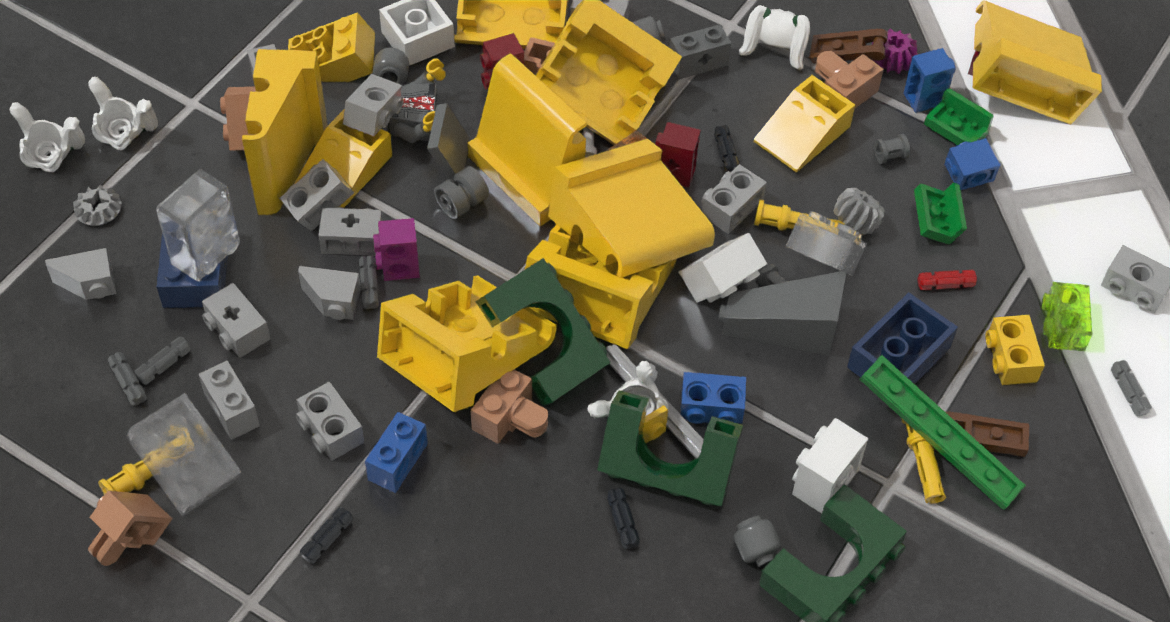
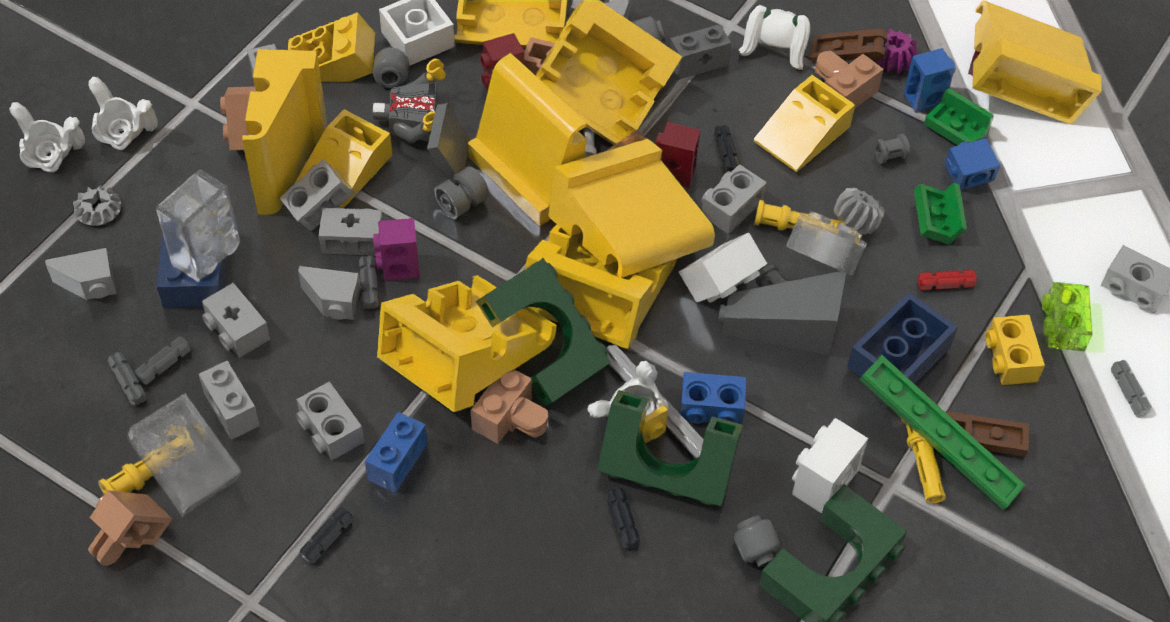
light grey brick [343,74,404,136] -> none

